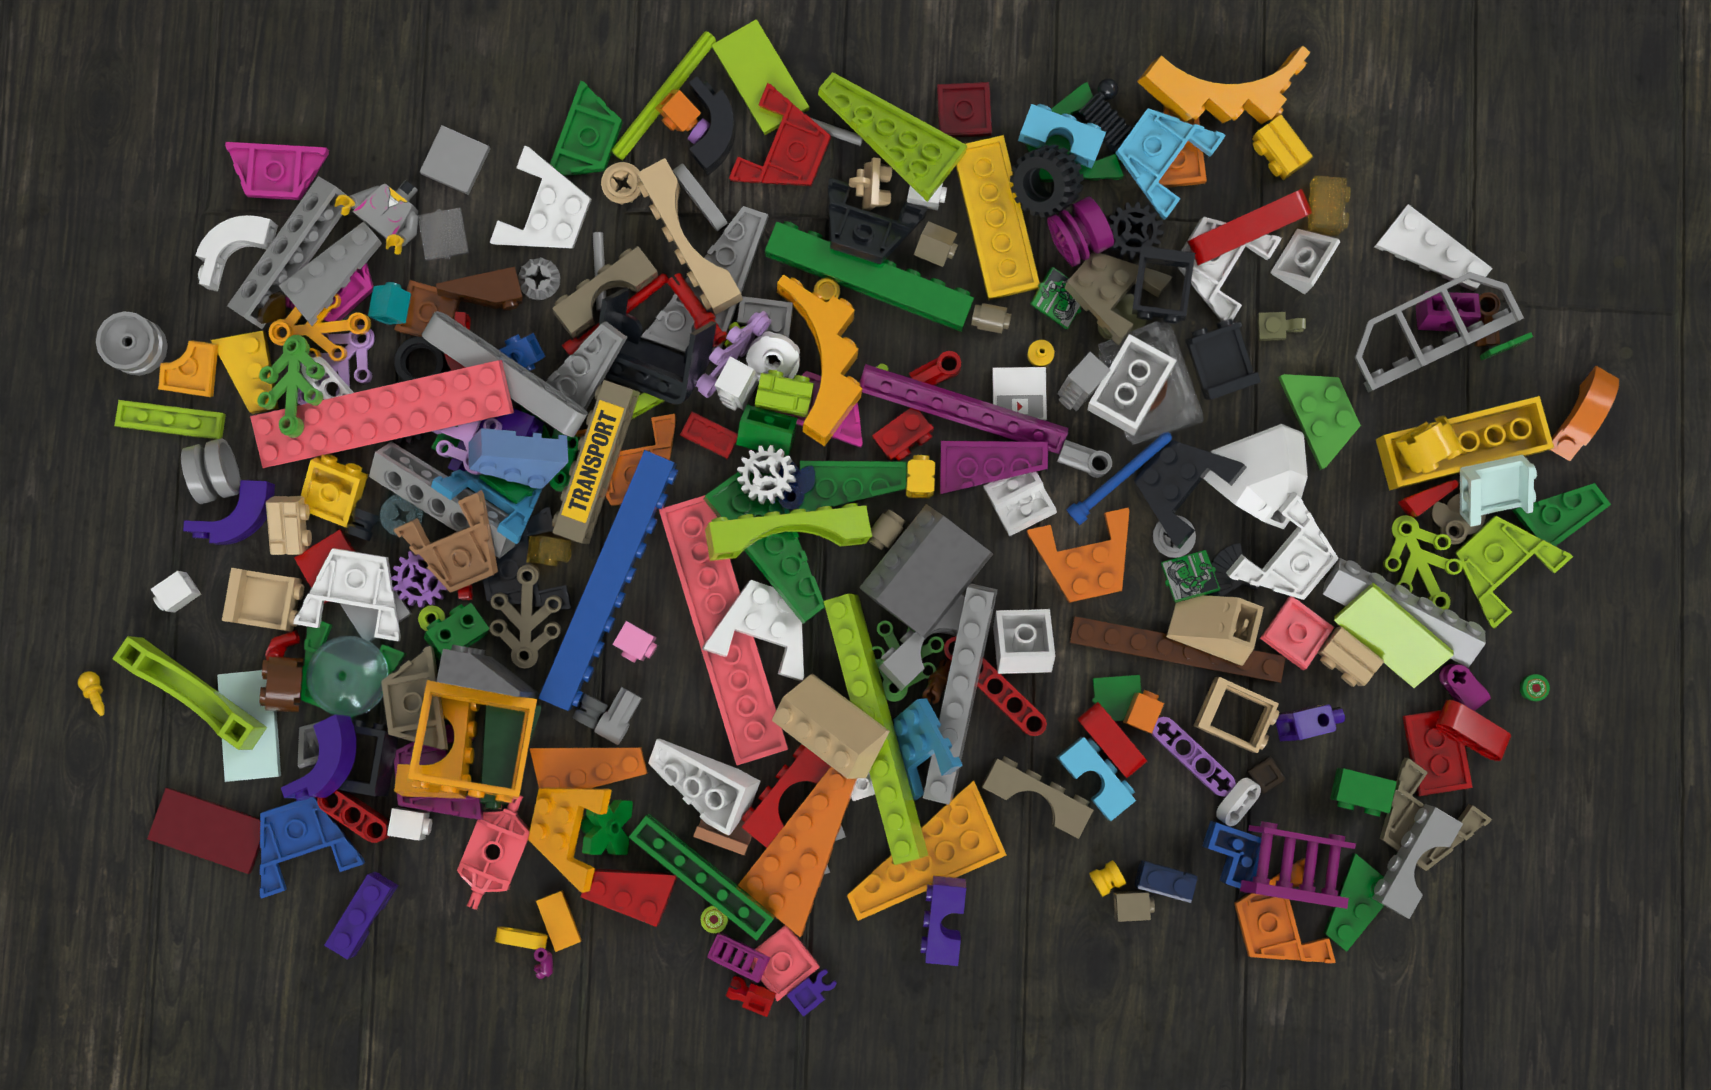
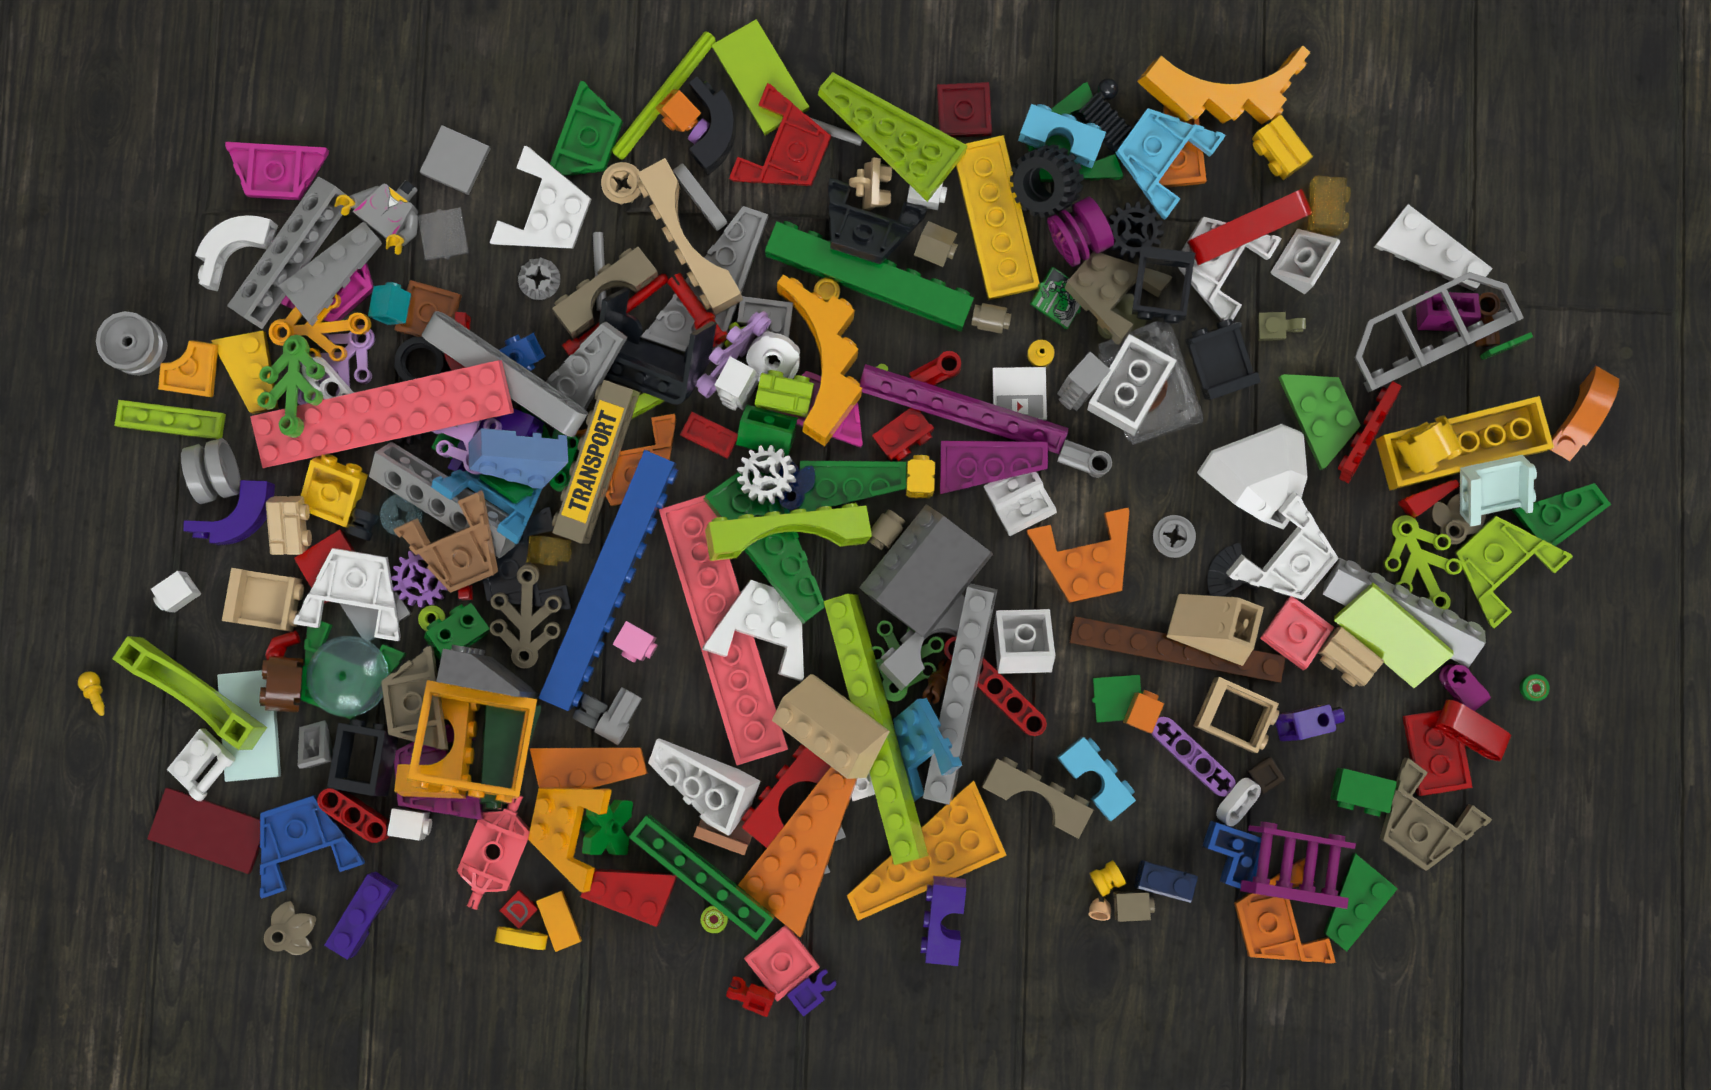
dark brown tile [257,291,286,324] -> none
dark purple arch [281,714,356,801] -> none
reddish brown slope [436,266,523,311] -> none
magenta arm [534,948,553,979] -> none
magenta slope [707,933,770,983] -> none
blue piece [1066,432,1172,526] -> none
red beam [1077,702,1147,778] -> none
black wing [1134,440,1247,549] -> none
piece [1161,550,1220,603] -> none
light grey arch [1372,804,1463,919] -> none
none -> white plate [167,729,235,801]
none -> dark tan plate [264,901,316,955]
none -> red tile [500,890,539,929]
none -> light nougat hinge [1089,898,1111,921]
none -> red wing [1338,381,1402,484]

